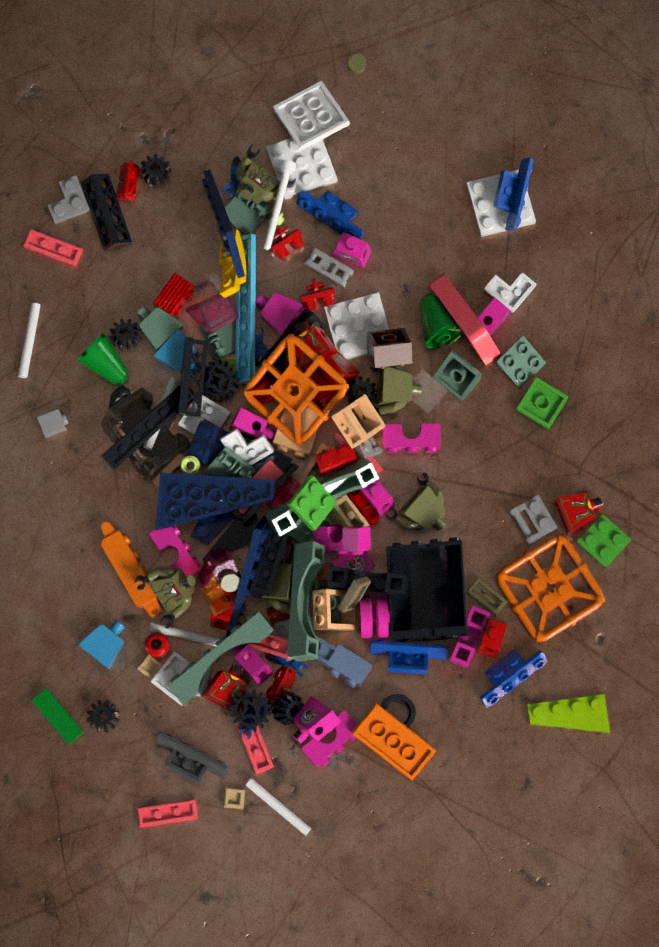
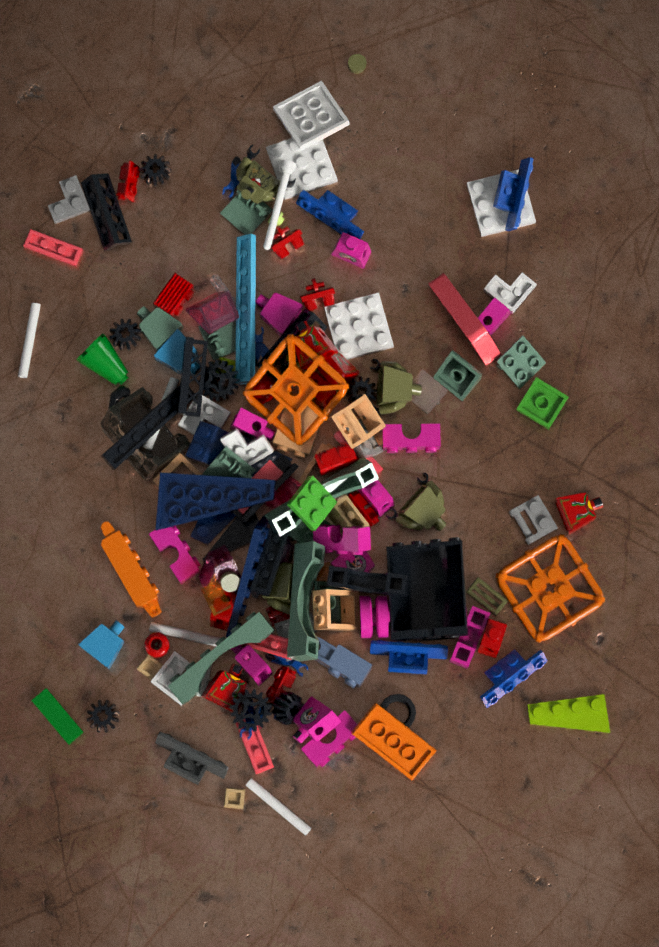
light grey brick [37,409,68,438] -> none
olive torso [134,566,196,628] -> none
coral tile [137,799,198,828] -> none
yellowish green plate [181,456,200,475] -> none
dark blue wing [202,169,245,278] -> none
yellow slope [219,229,246,298] -> none
light grey plate [303,247,354,288] -> none
dark tan tile [338,576,371,613] -> none
brick [367,328,413,369] -> none
green cone [420,294,461,349] -> none
bright green plate [577,514,631,568] -> none

